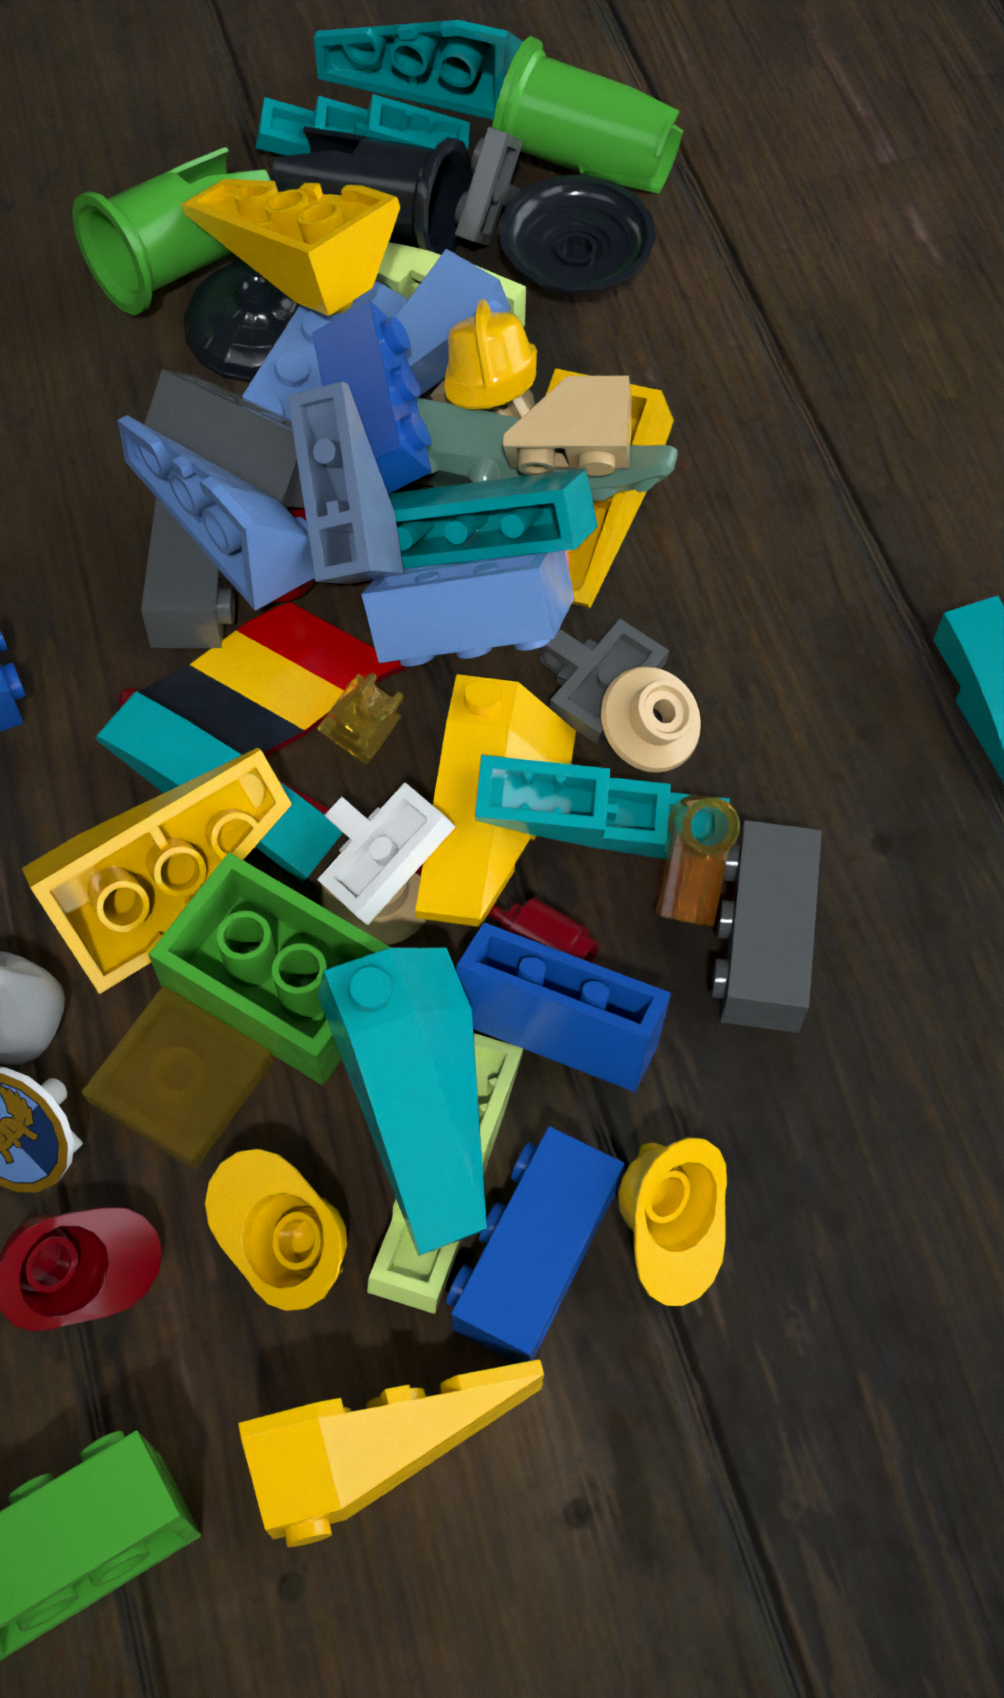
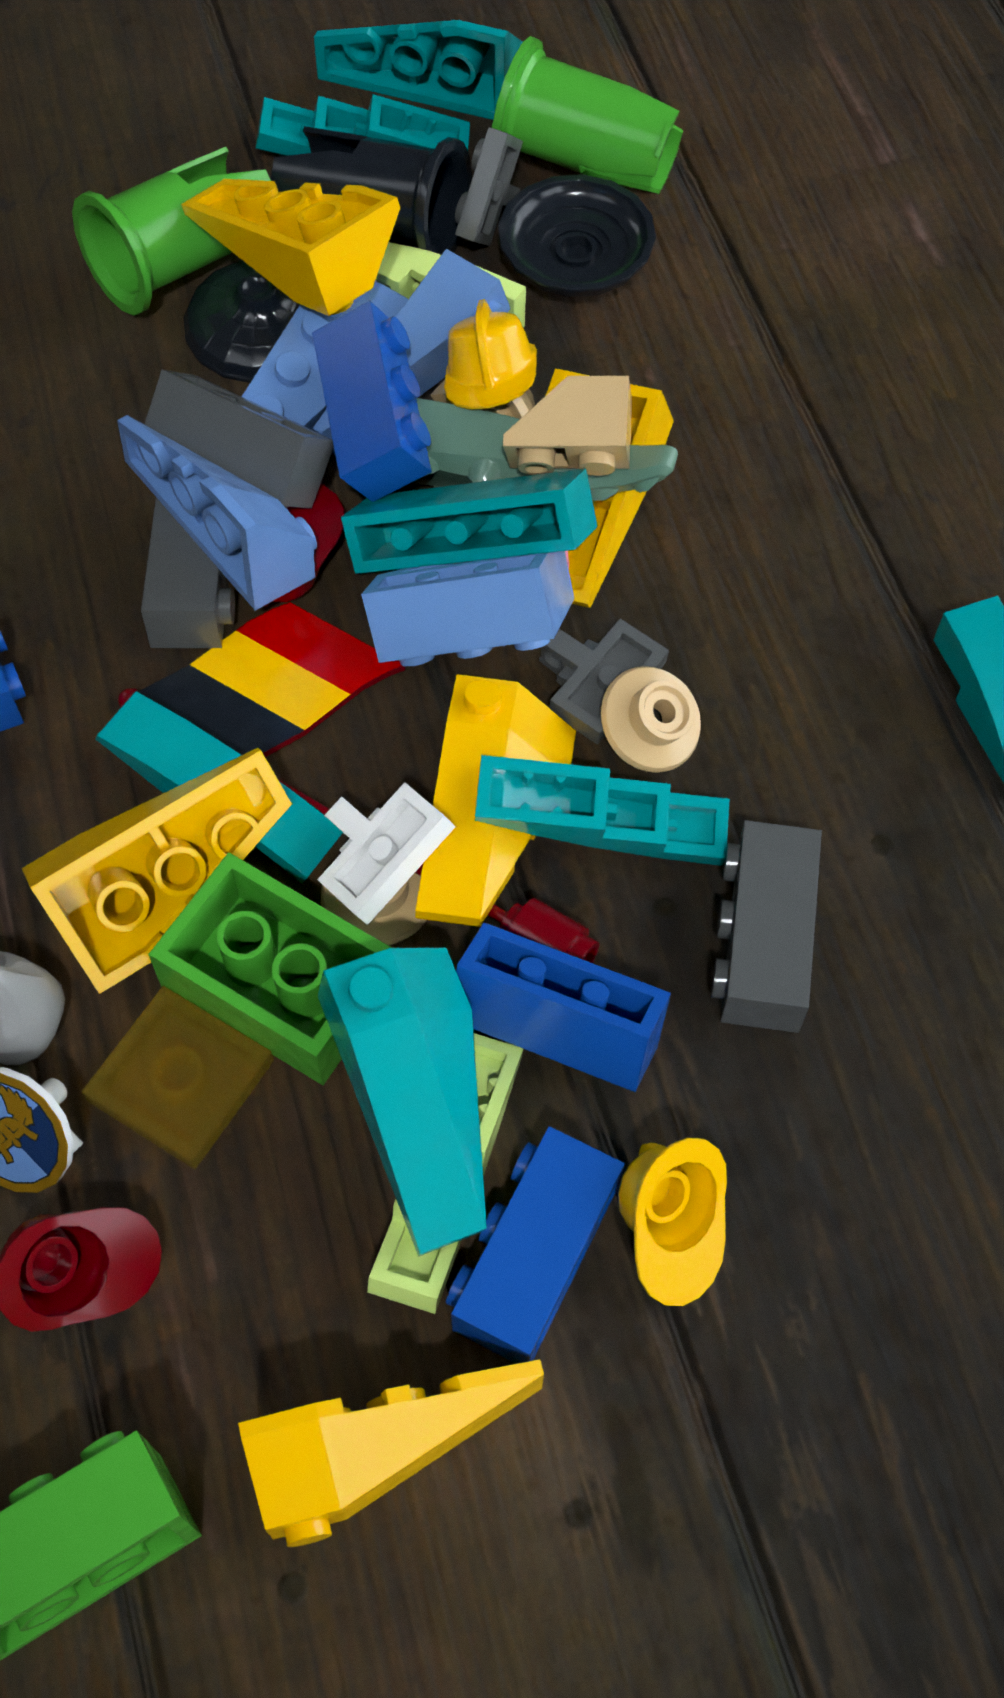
yellow piece [205,1149,347,1311] -> none
sand blue slope [287,382,404,584] -> none
clear yellow piece [317,673,404,765] -> none
clear orange piece [656,795,740,926] -> none

